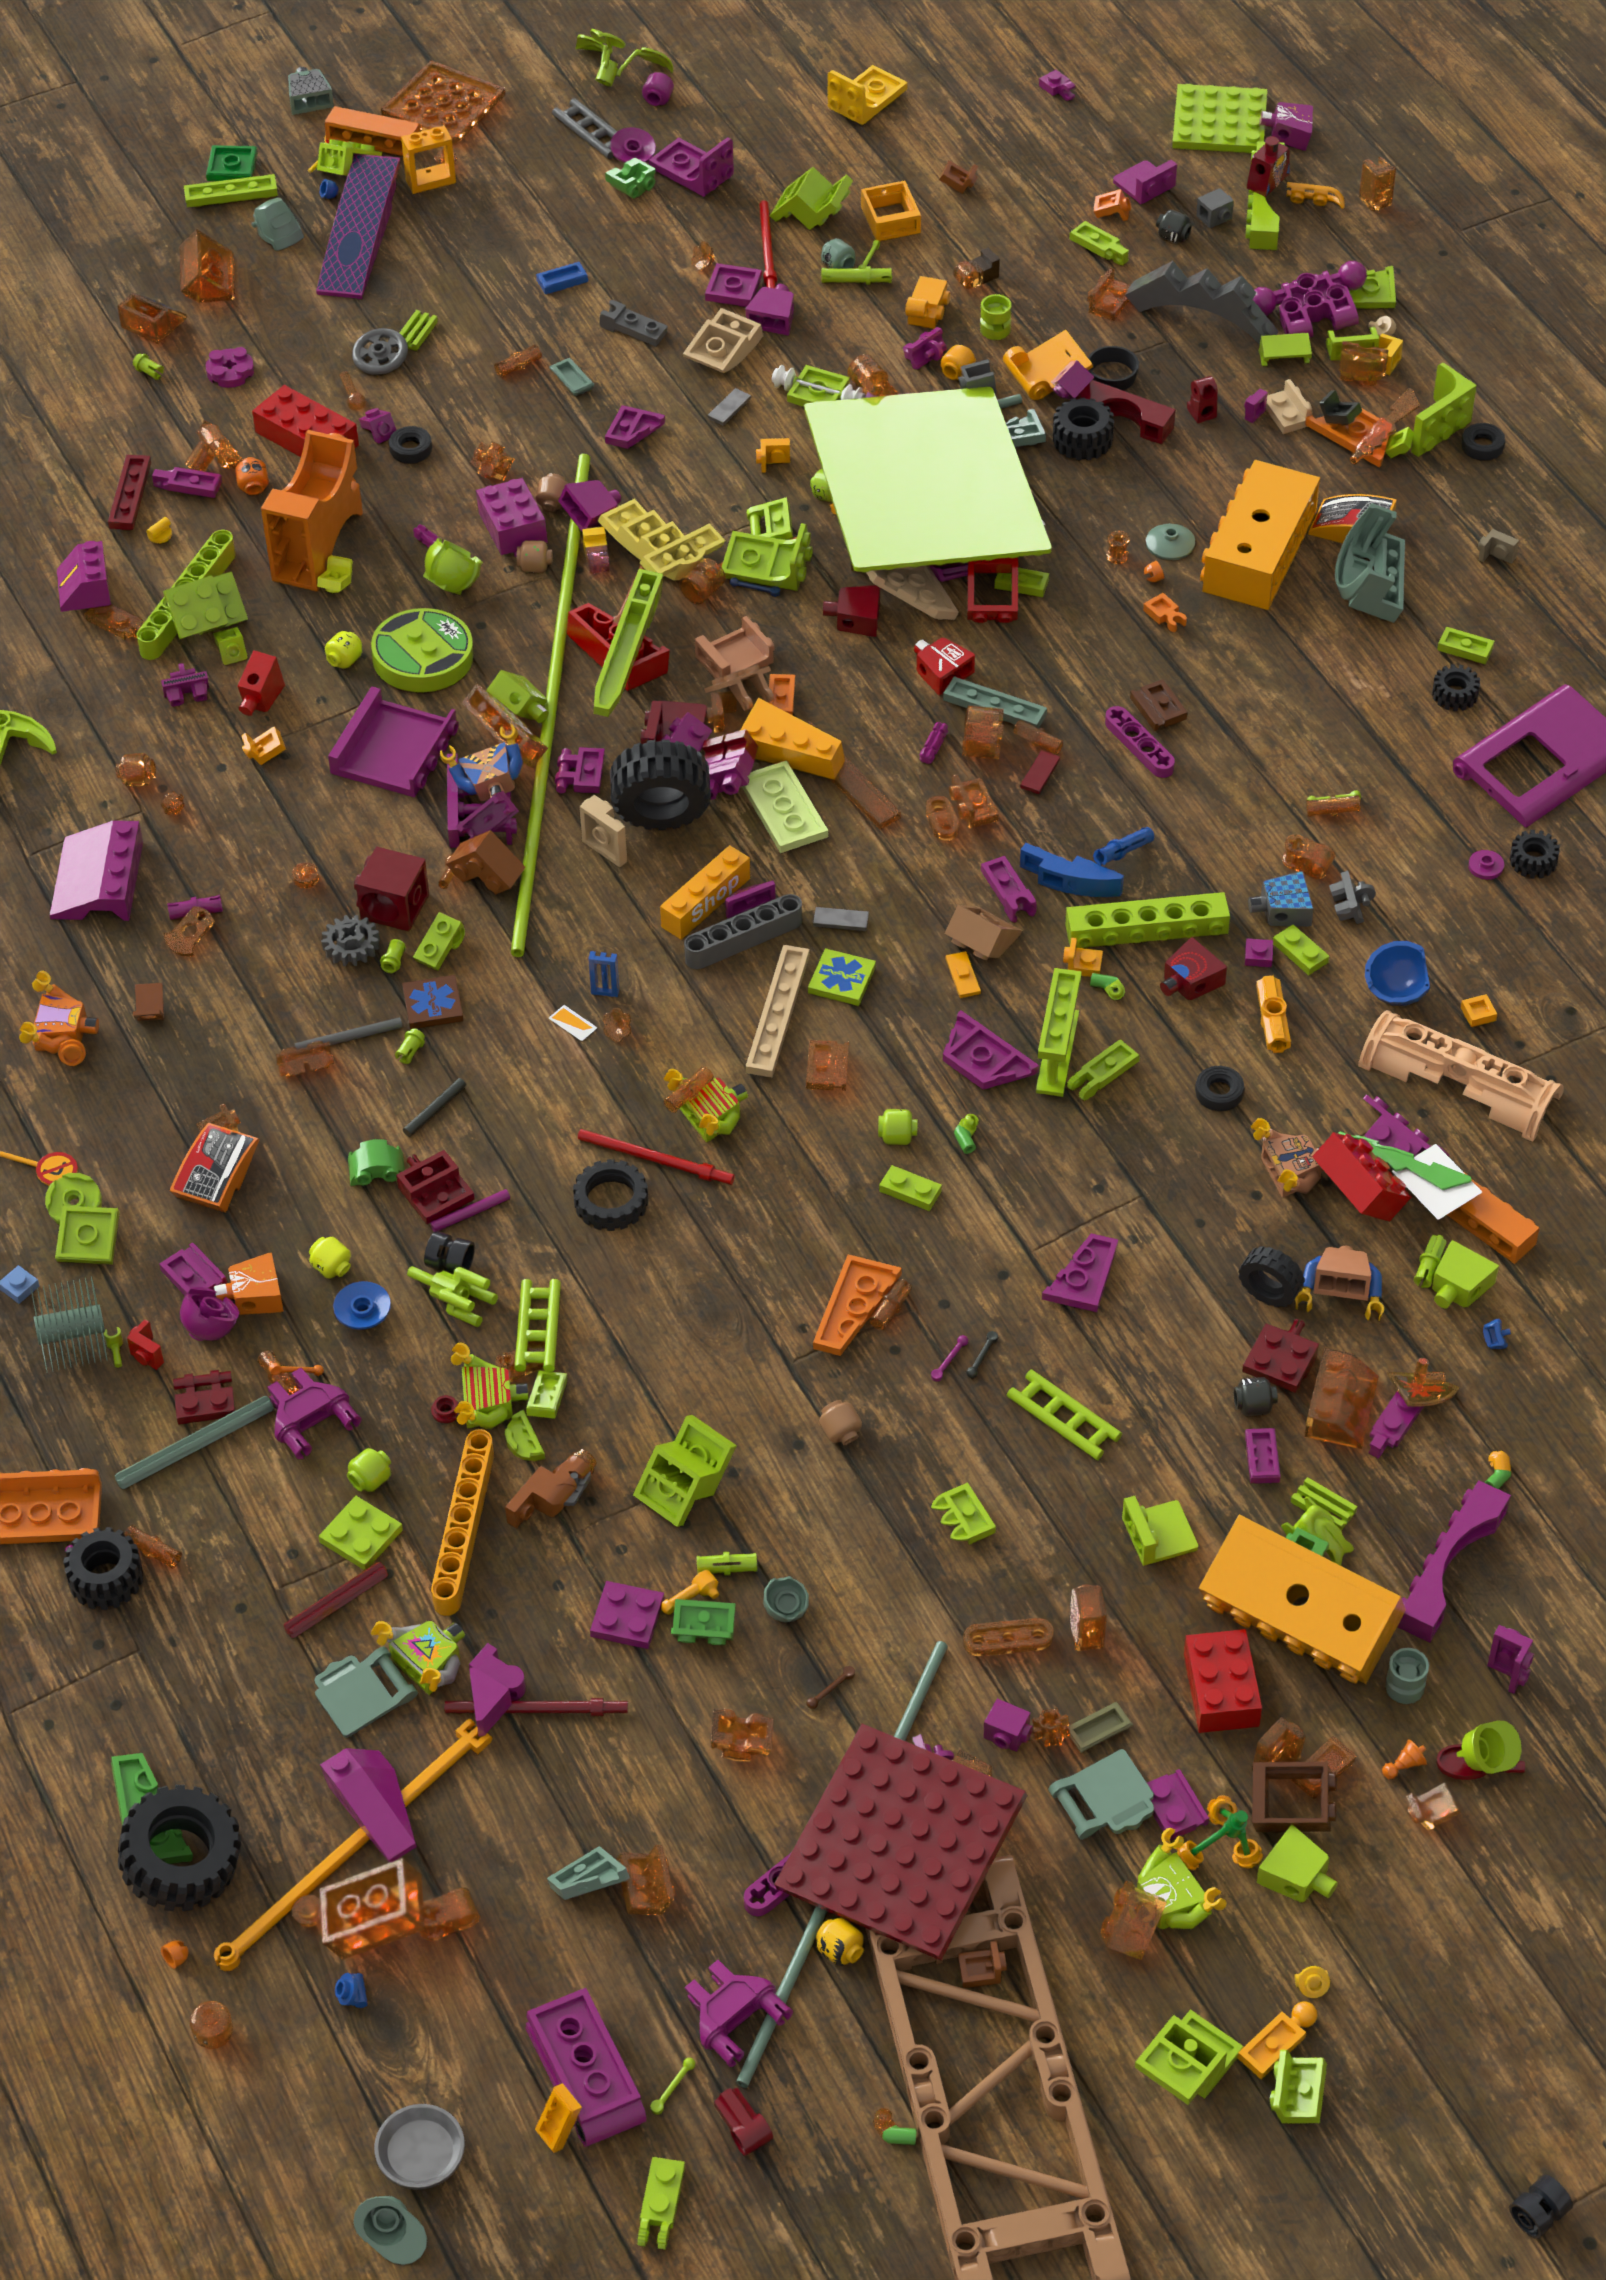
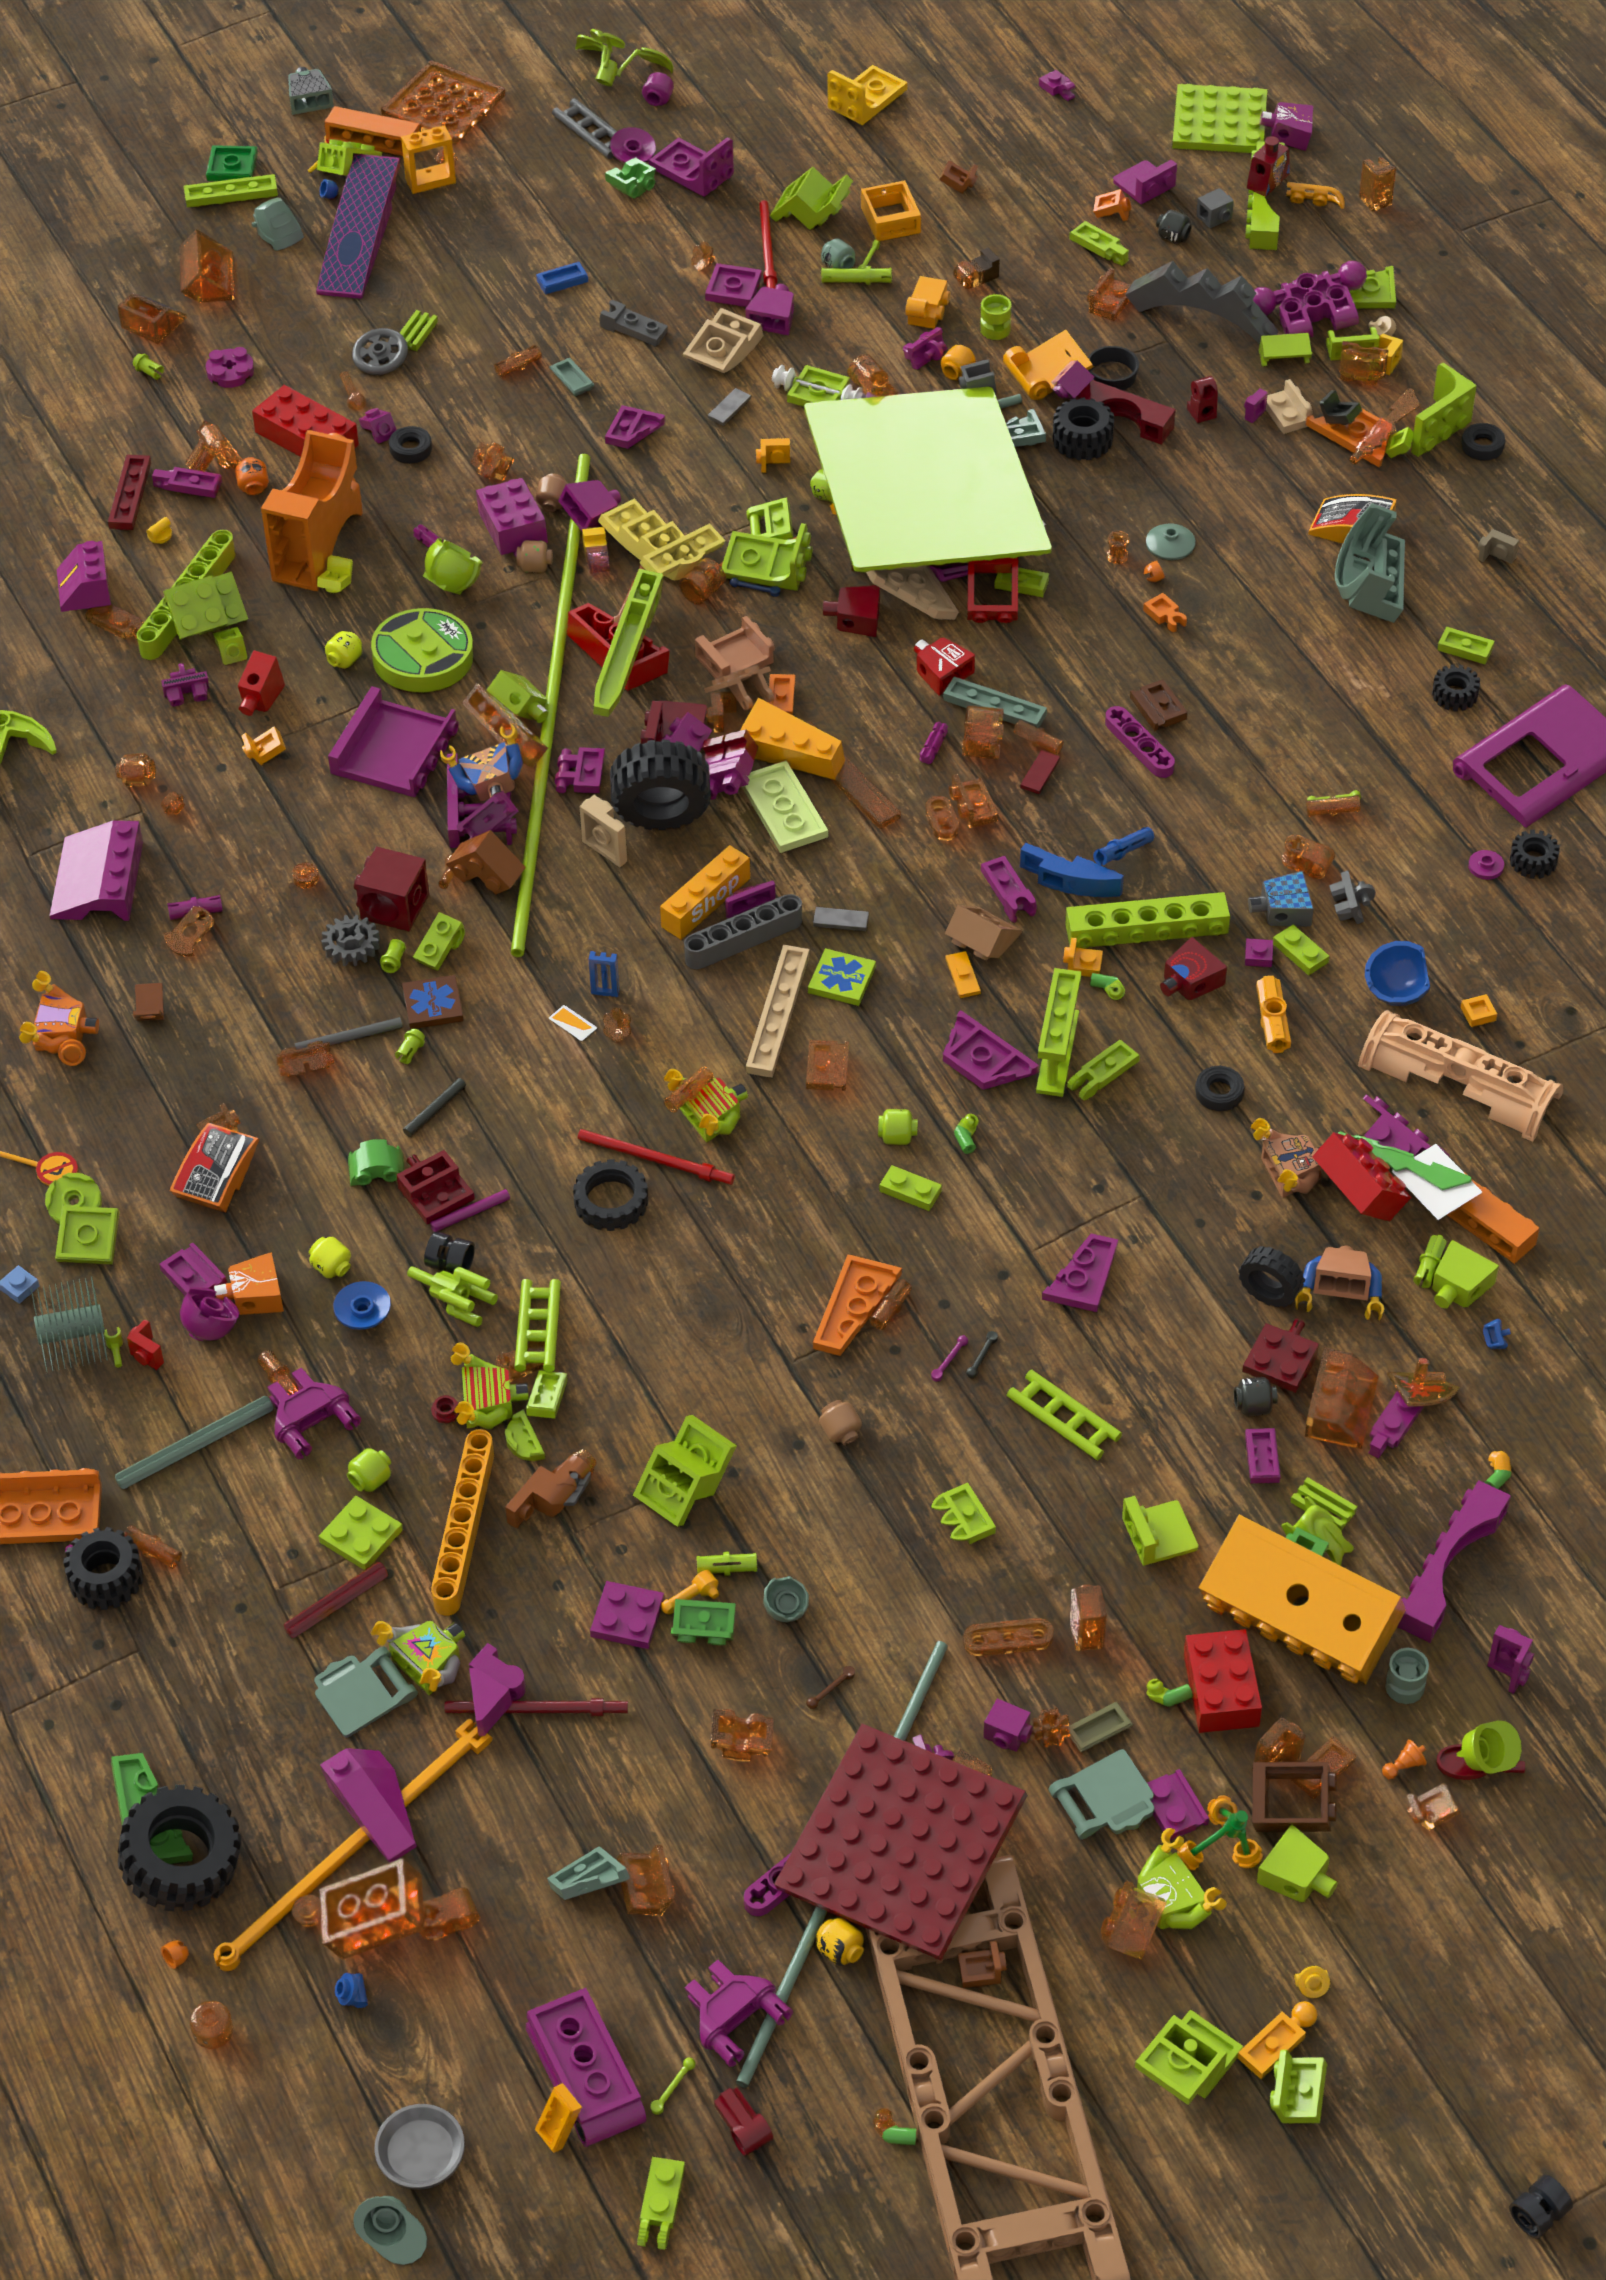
dark red plate [173,1370,235,1425] -> none
orange hinge [269,1362,324,1376] -> none
light orange piece [1200,460,1320,610] -> none
none -> arm [1147,1679,1193,1707]

